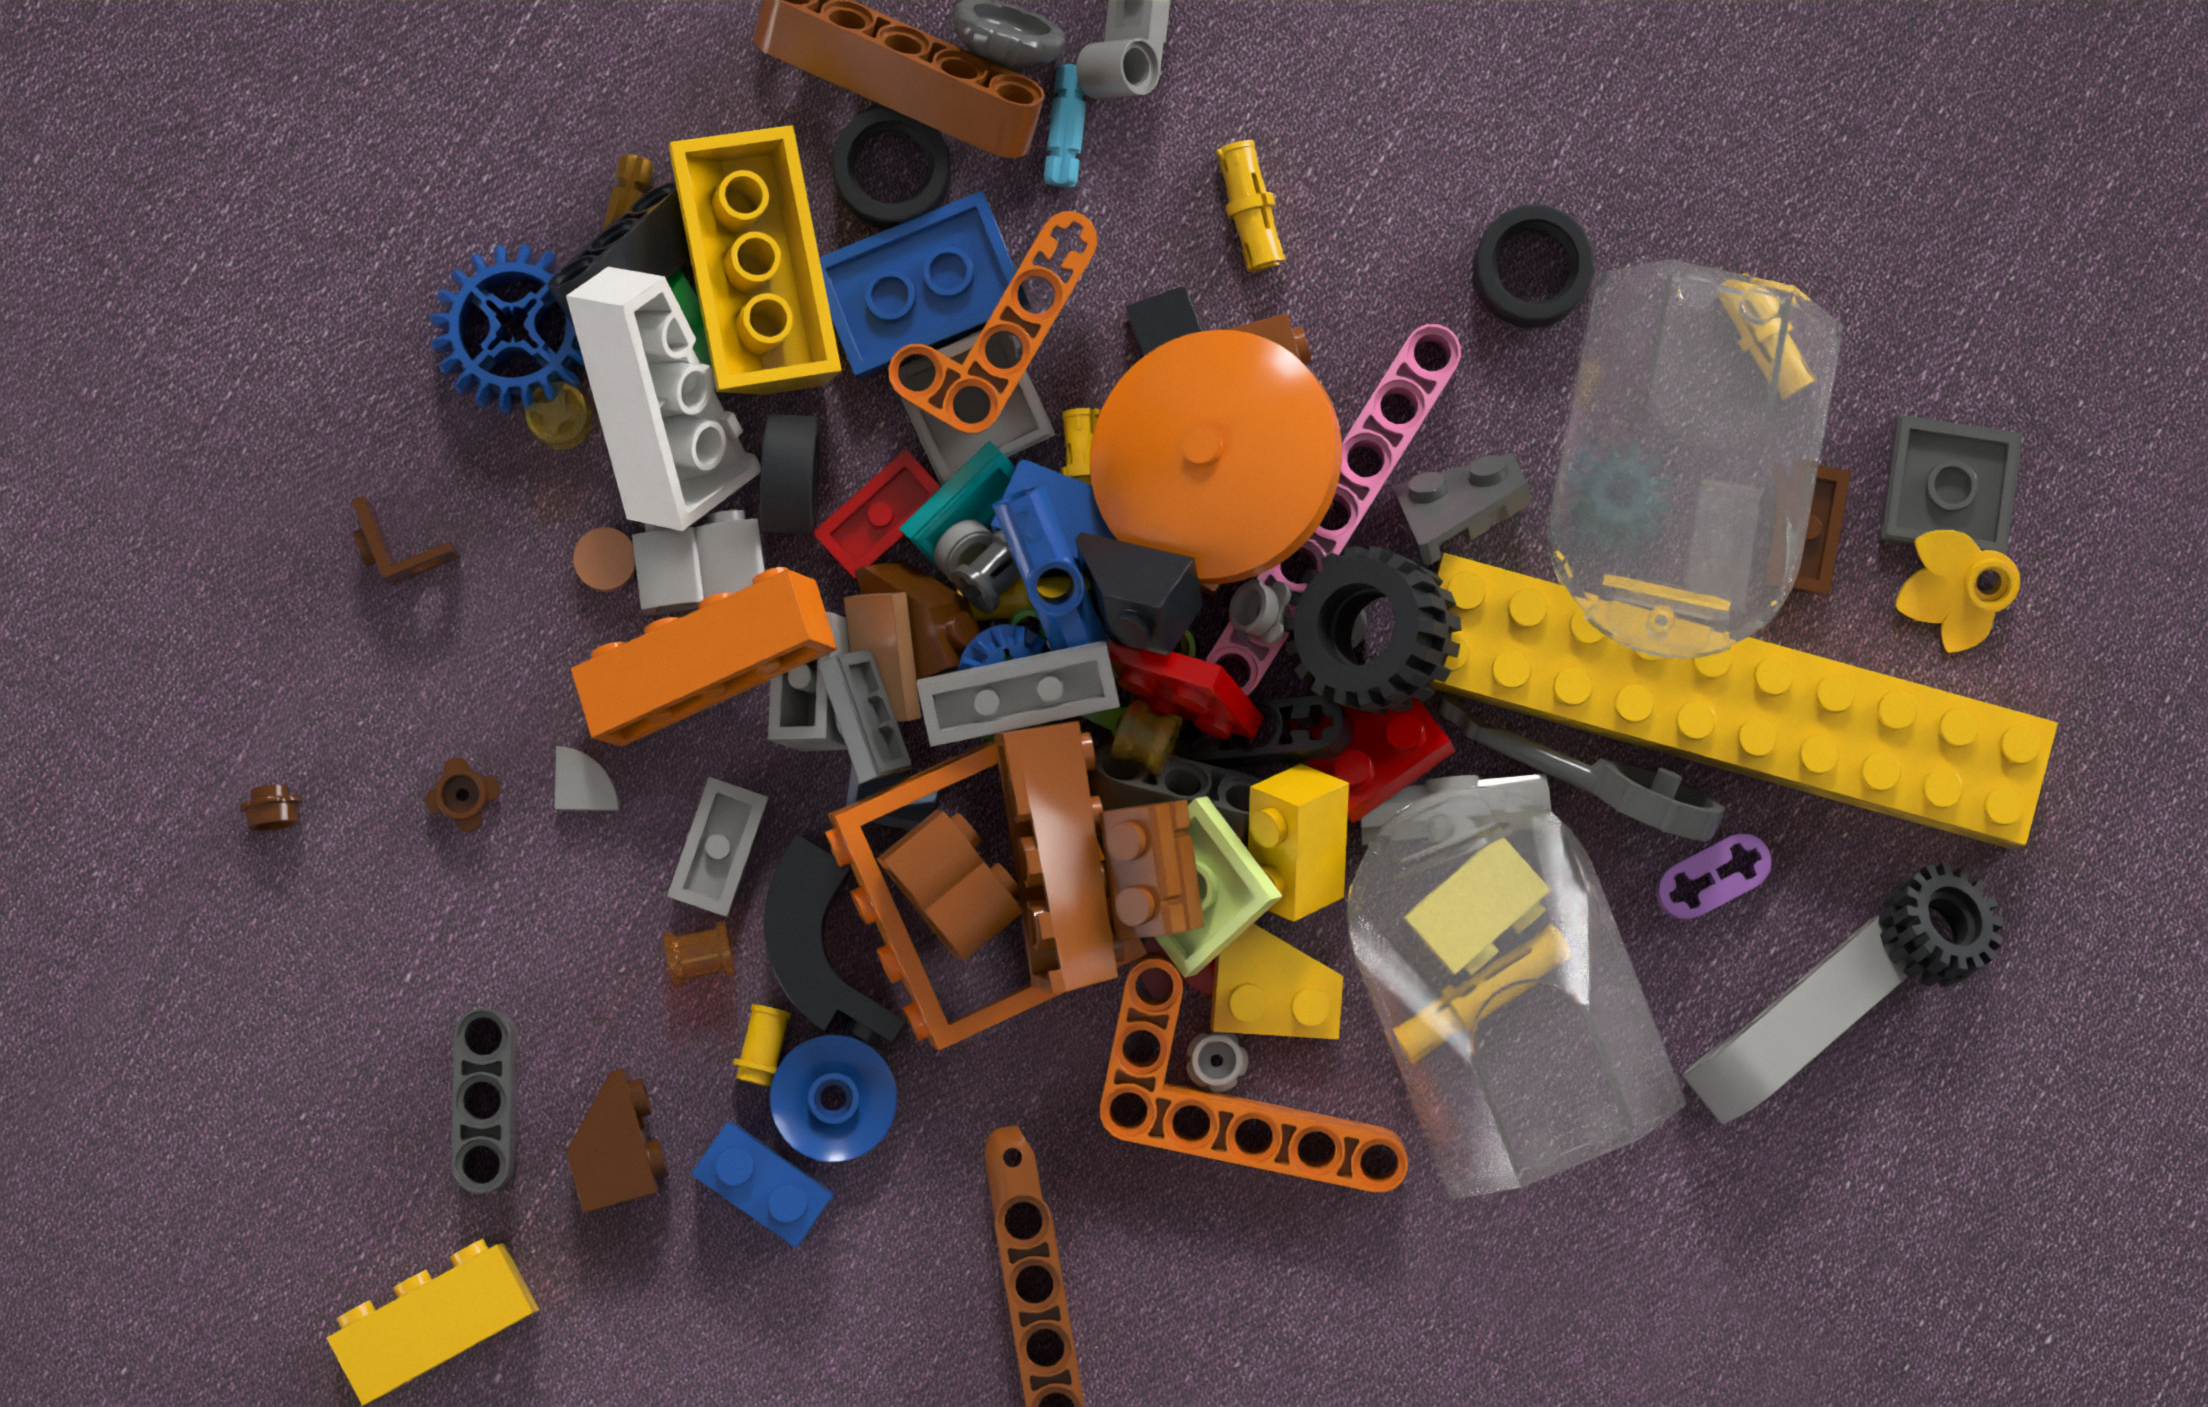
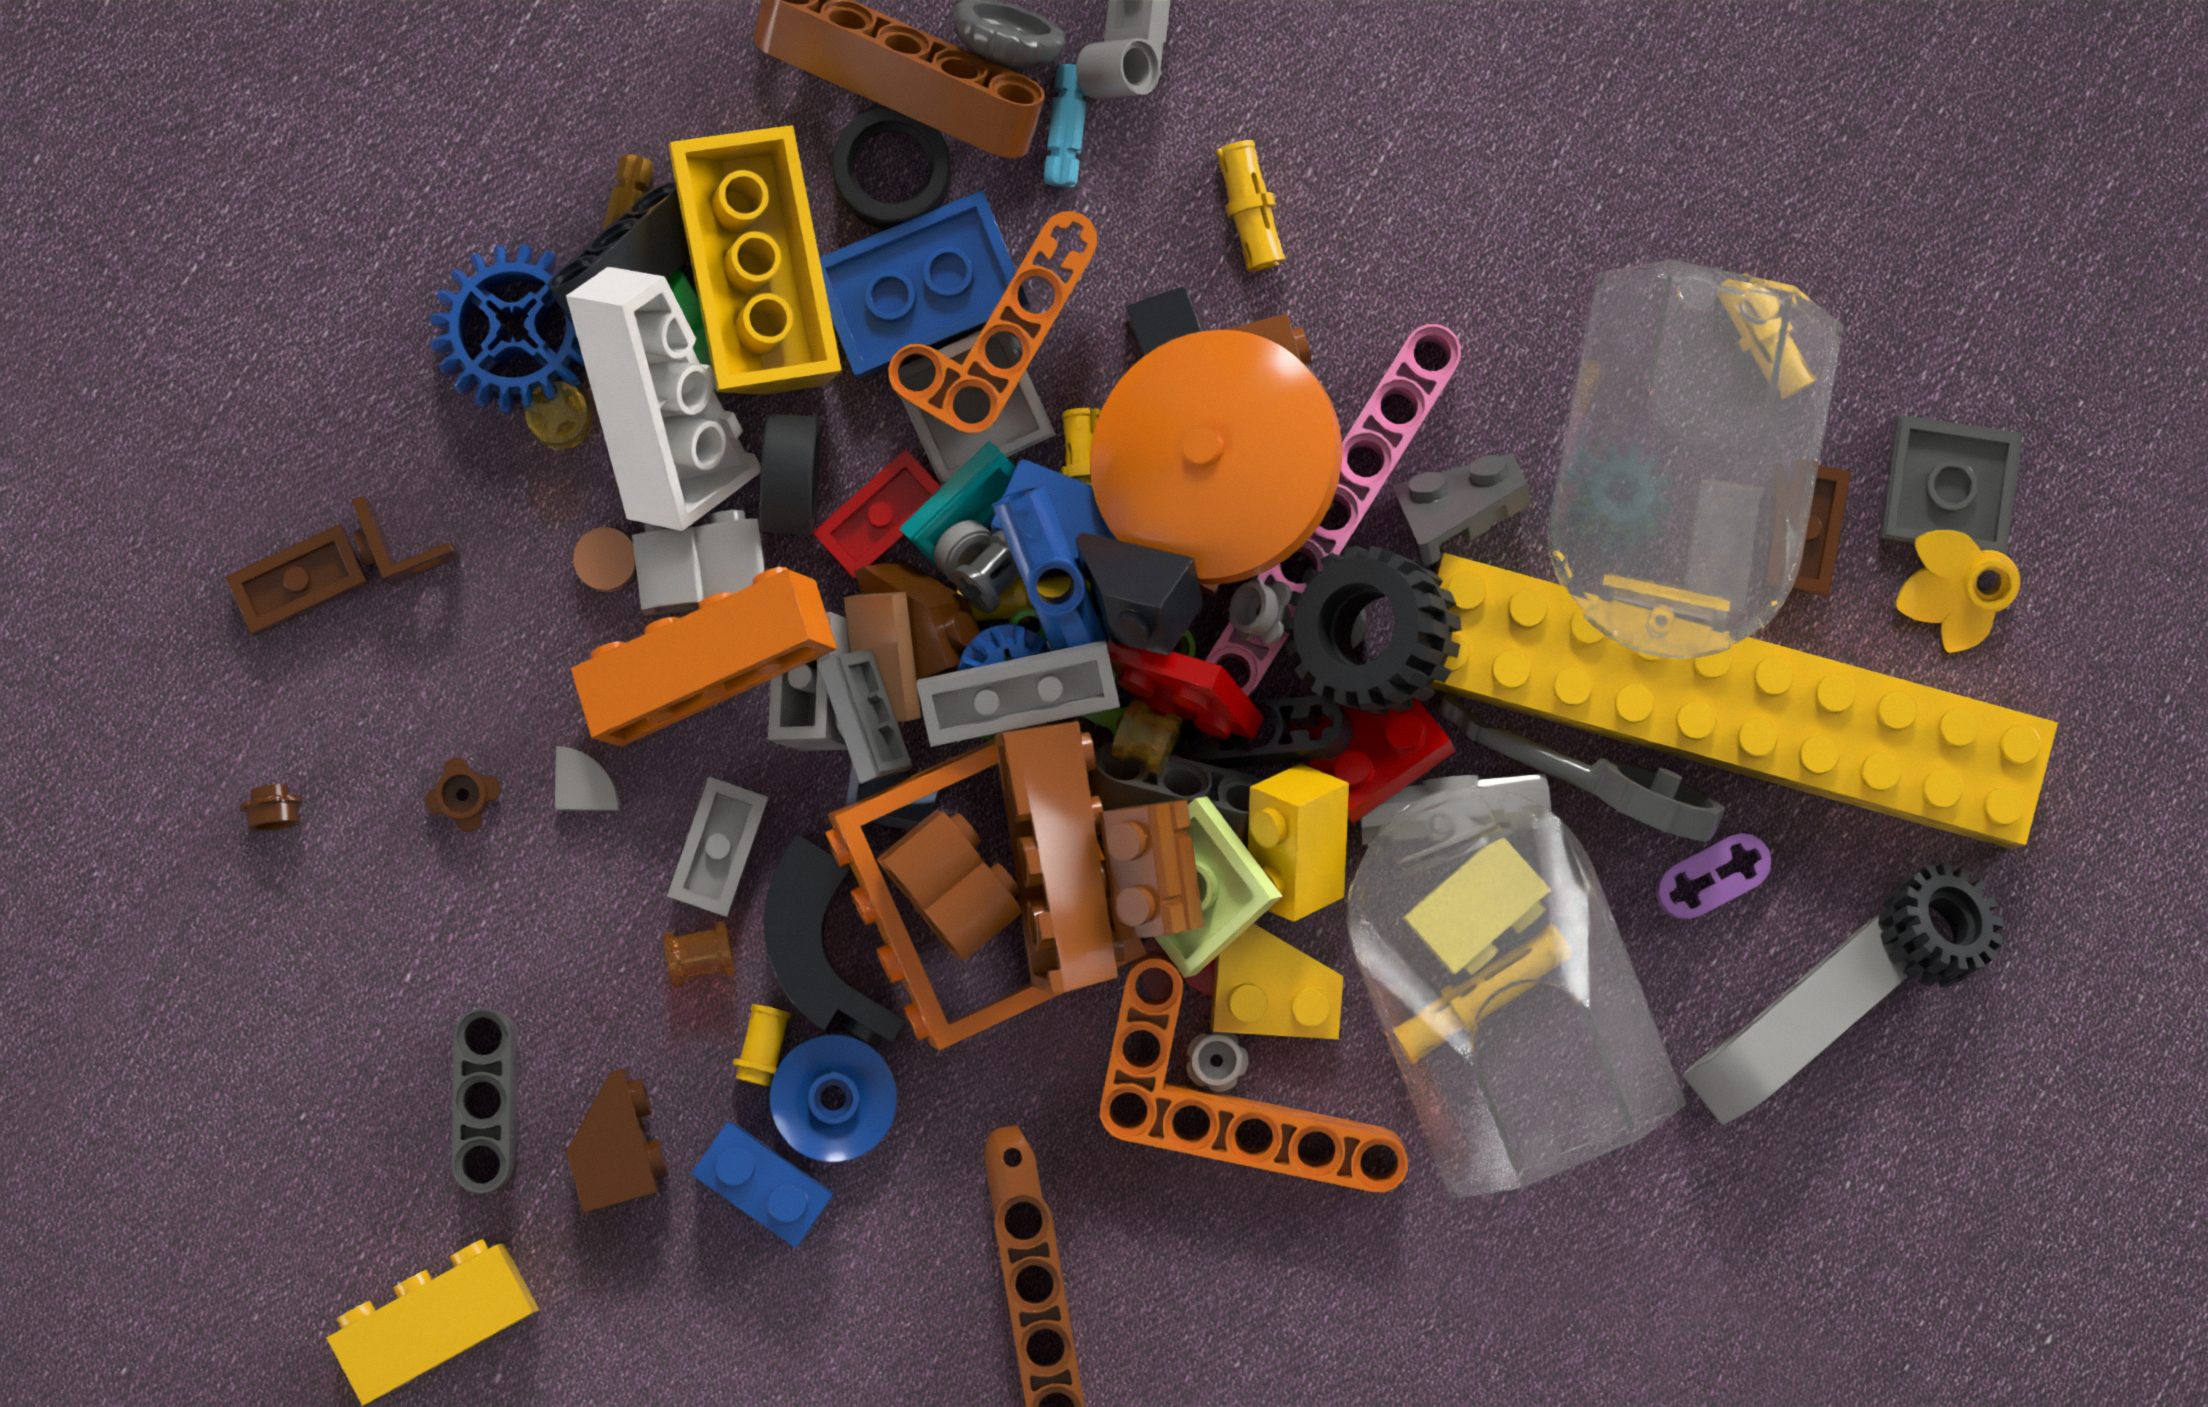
black tyre [1473,205,1594,328] -> none
none -> reddish brown plate [225,524,369,636]

